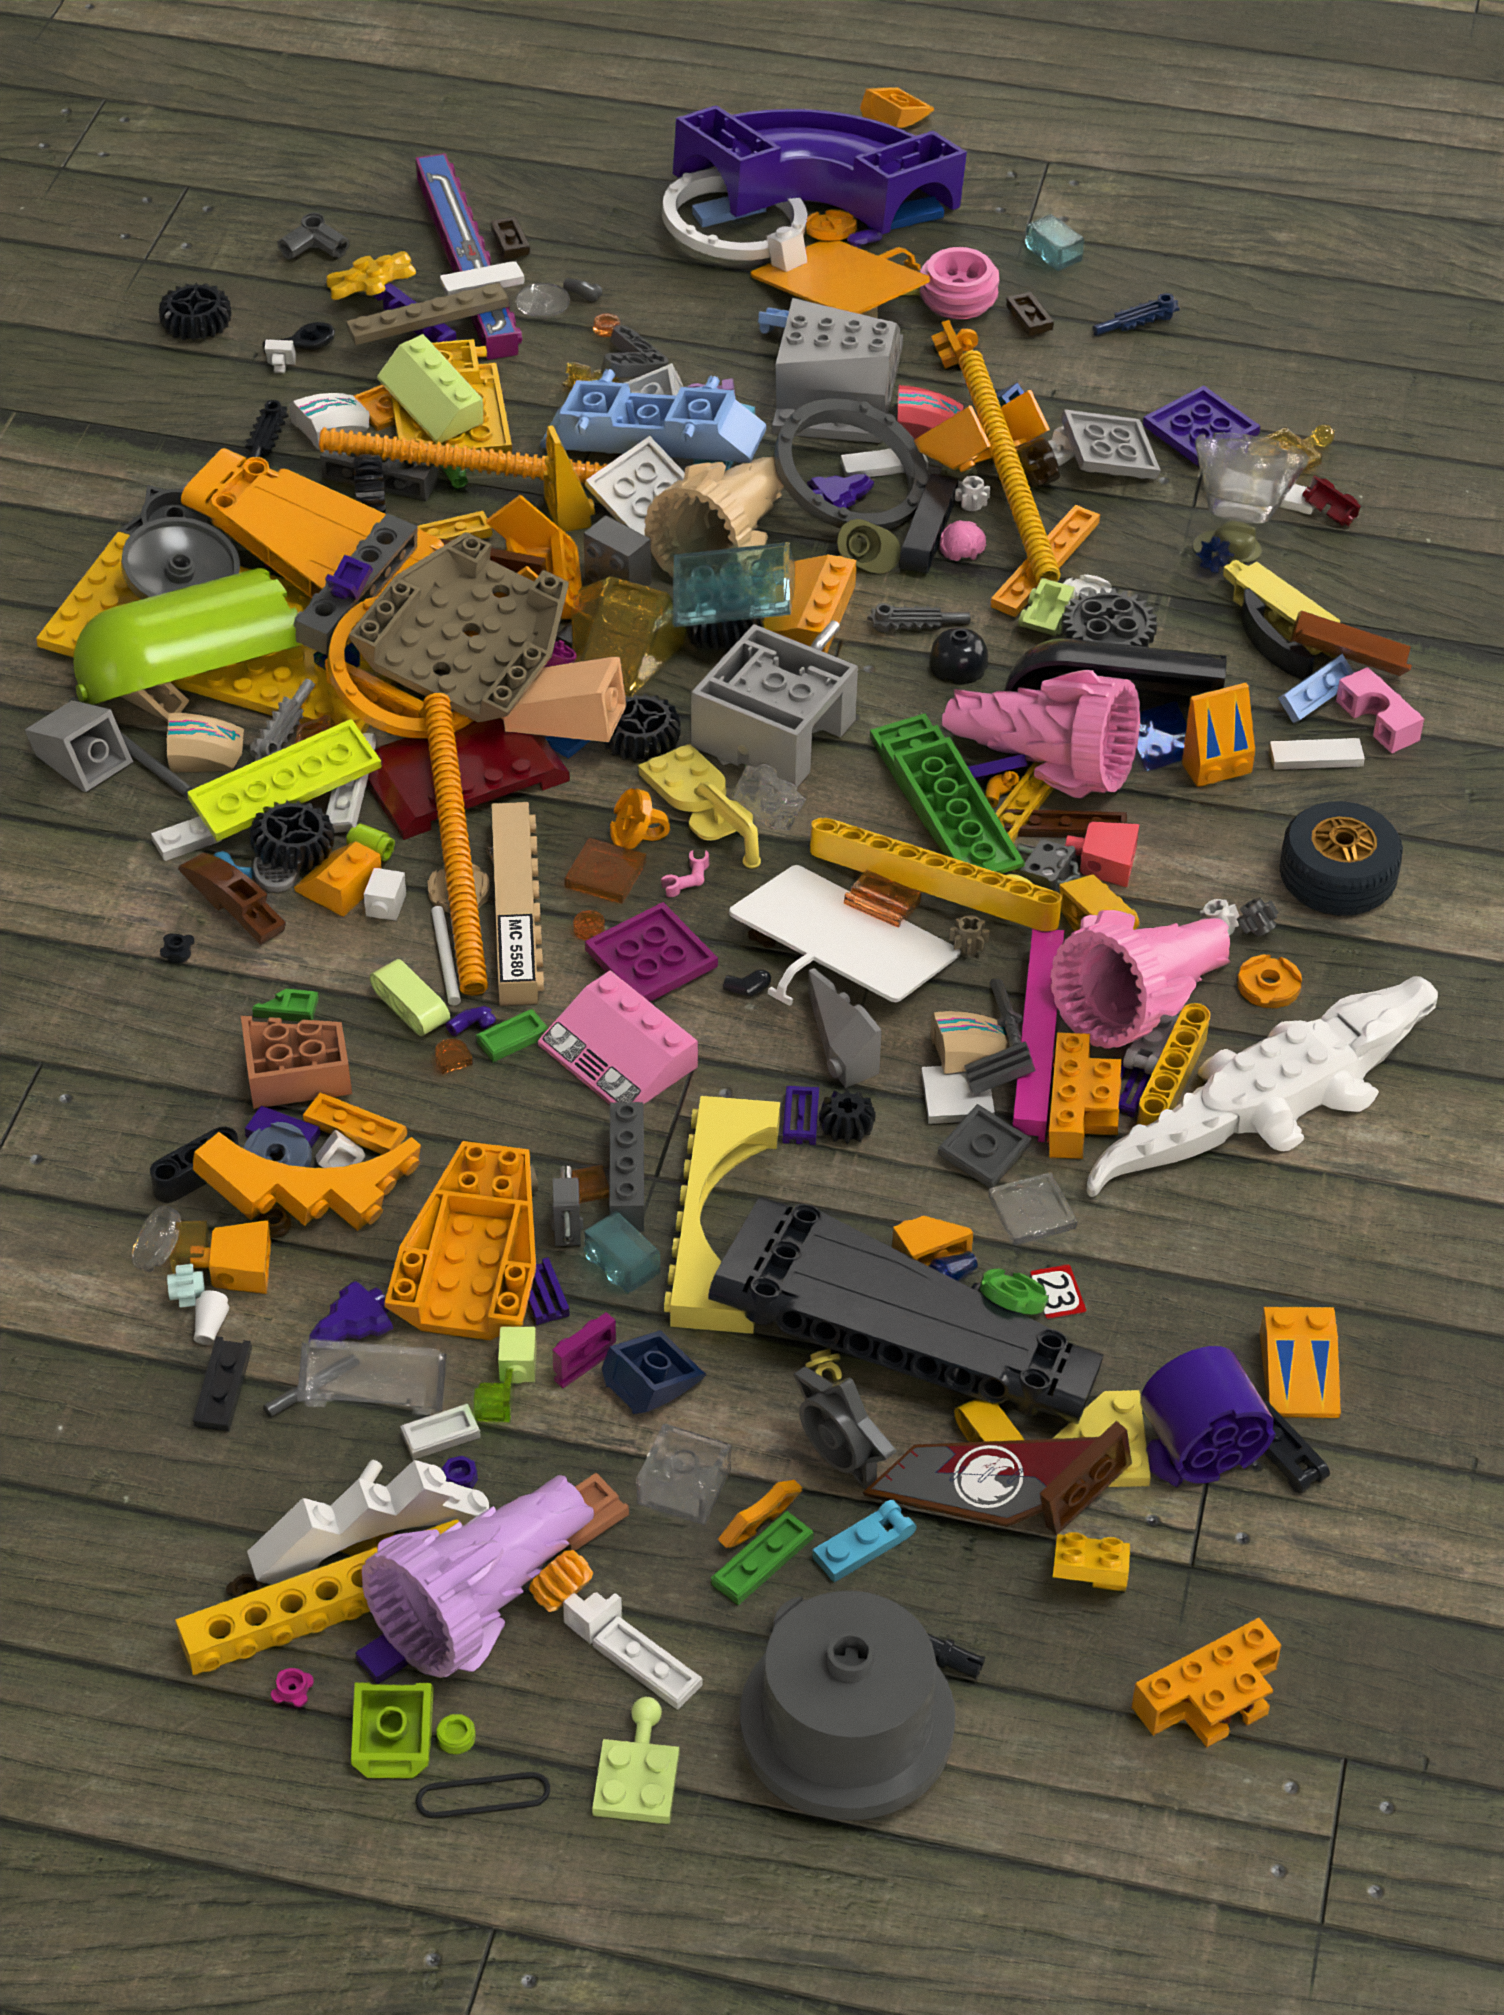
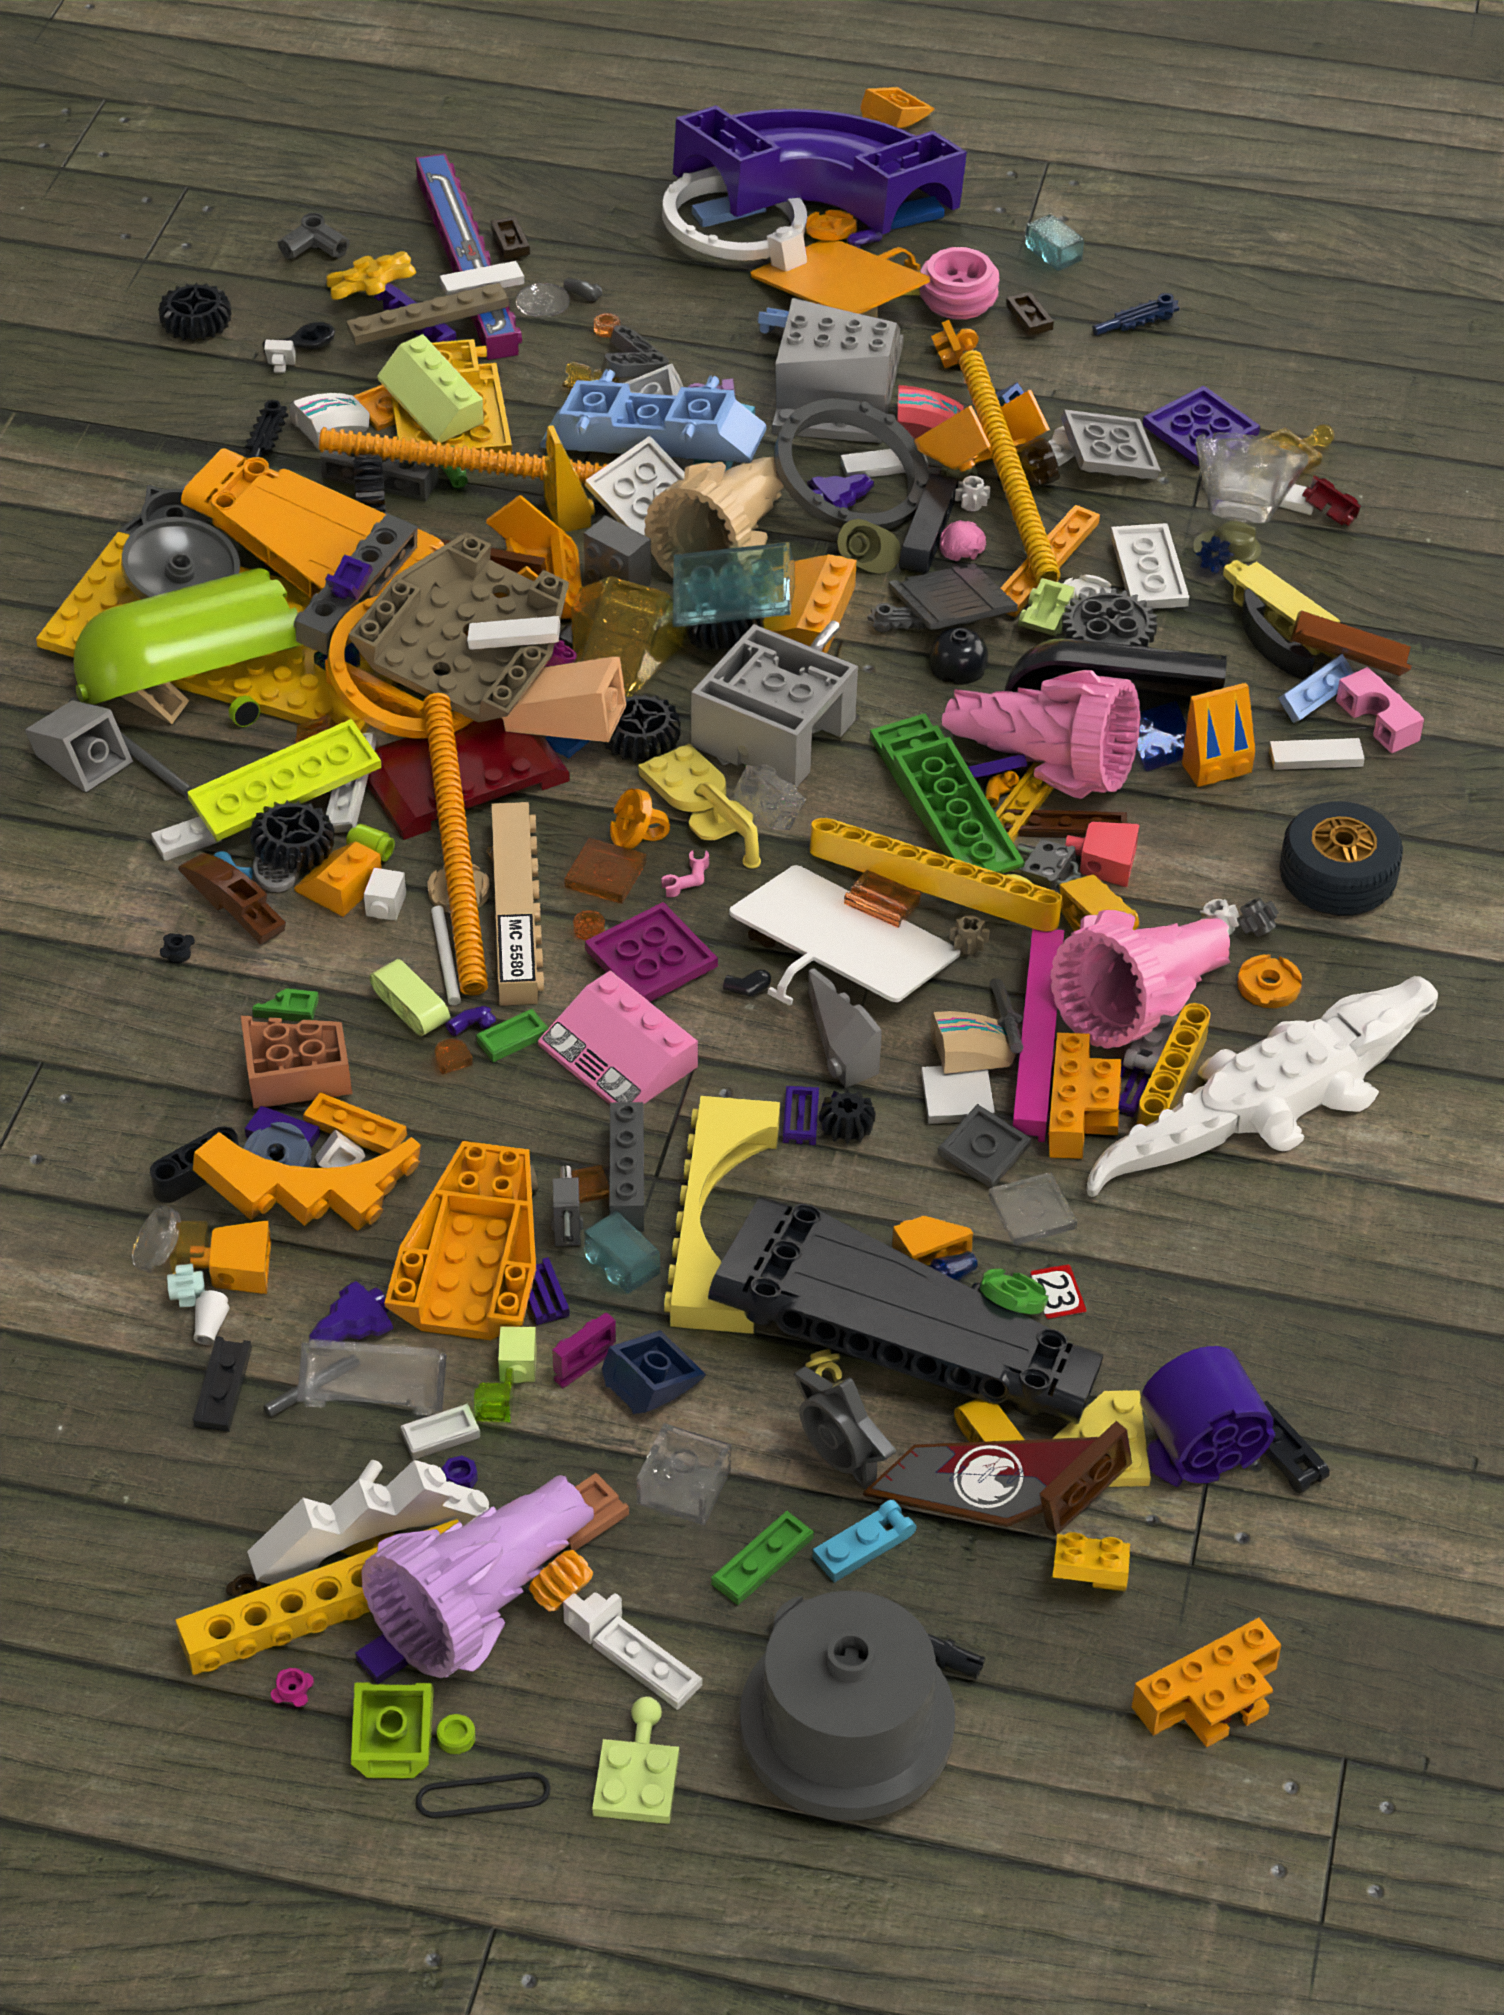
tan slope [166,713,244,773] -> none
light grey piece [250,679,315,761] -> none
dark brown plate [257,1206,291,1238] -> none
yellow plate [418,511,493,541] -> none
light orange tile [718,1479,803,1548] -> none
dark grey tile [965,1041,1036,1095] -> none
light orange slope [1259,1307,1341,1418] -> none
none -> tile [229,696,260,727]
none -> white tile [467,616,560,650]
none -> dark grey door [888,563,1018,630]
none -> white plate [1110,523,1189,609]

